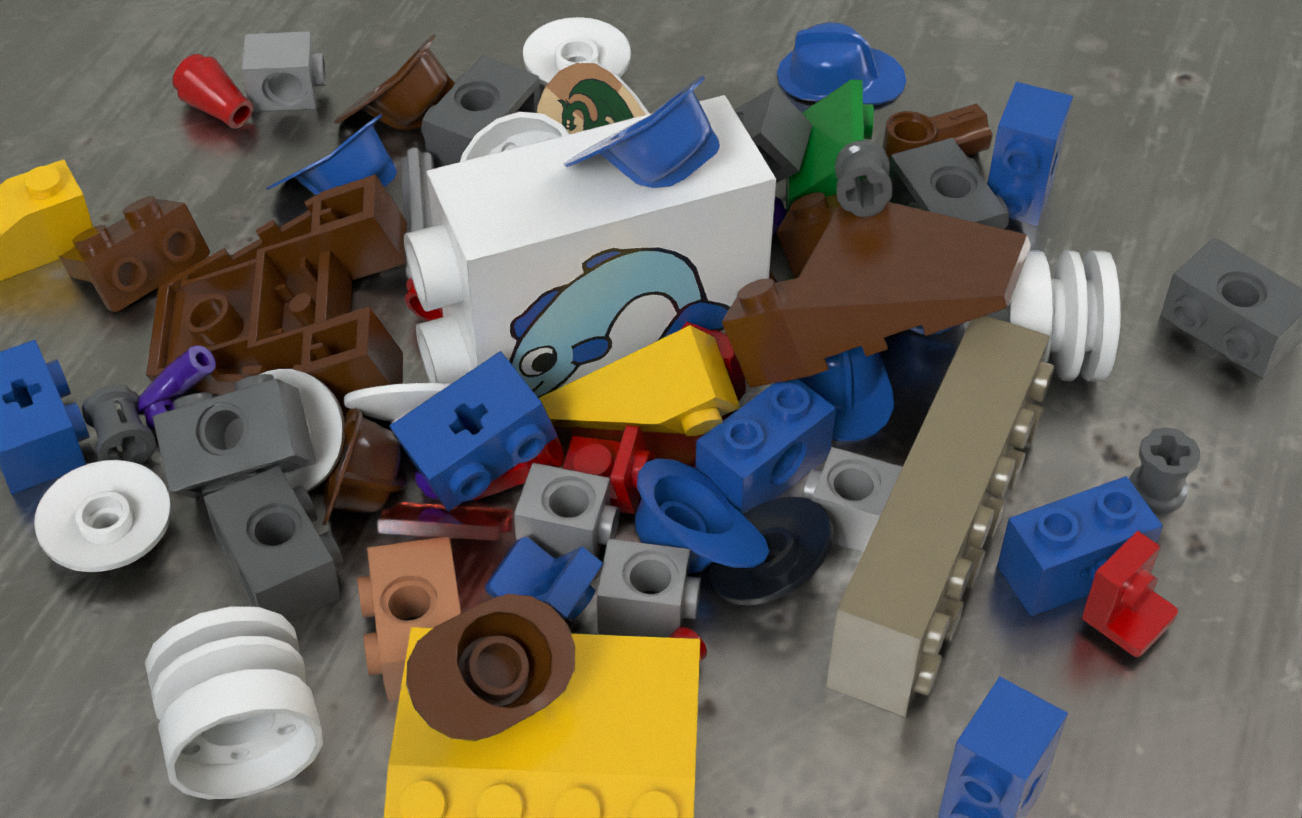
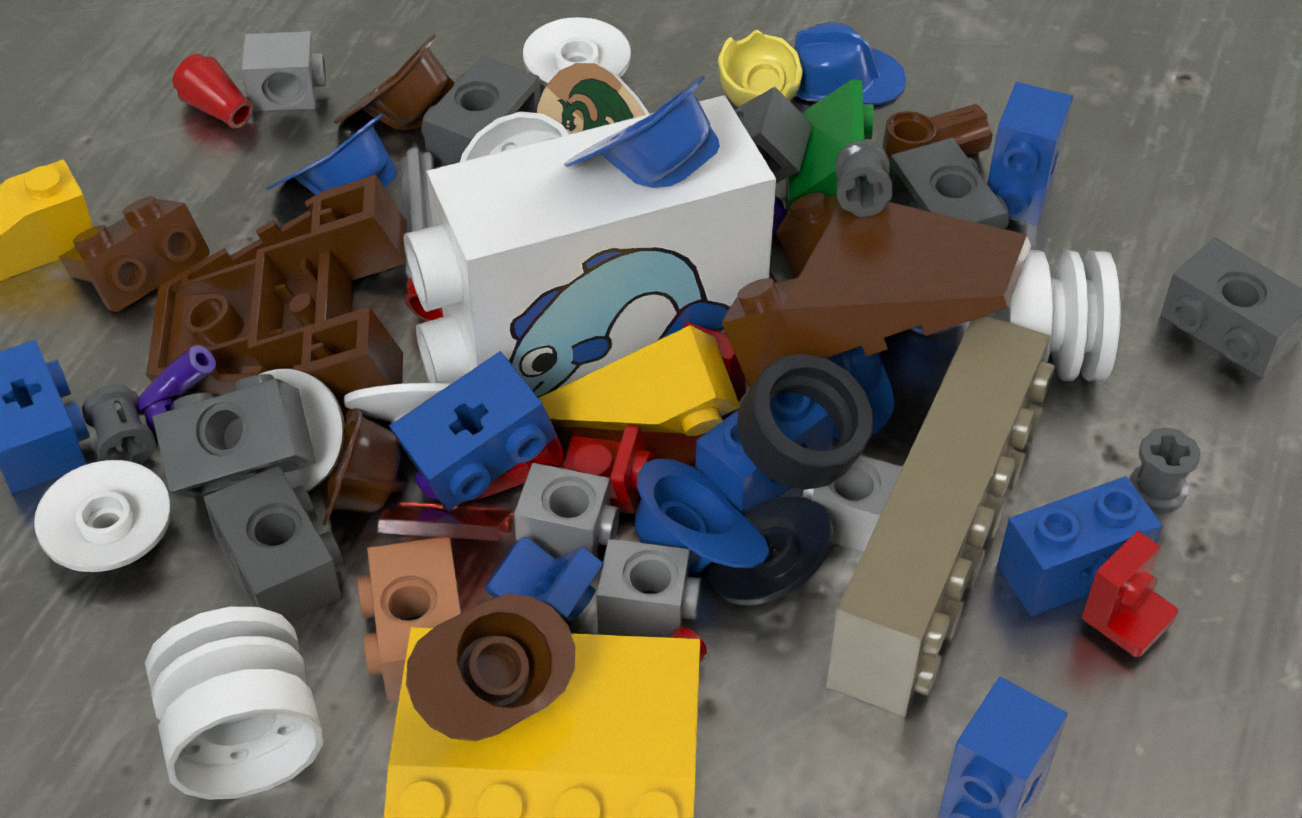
none -> light yellow hair [718,30,803,107]
none -> black tyre [737,354,873,490]

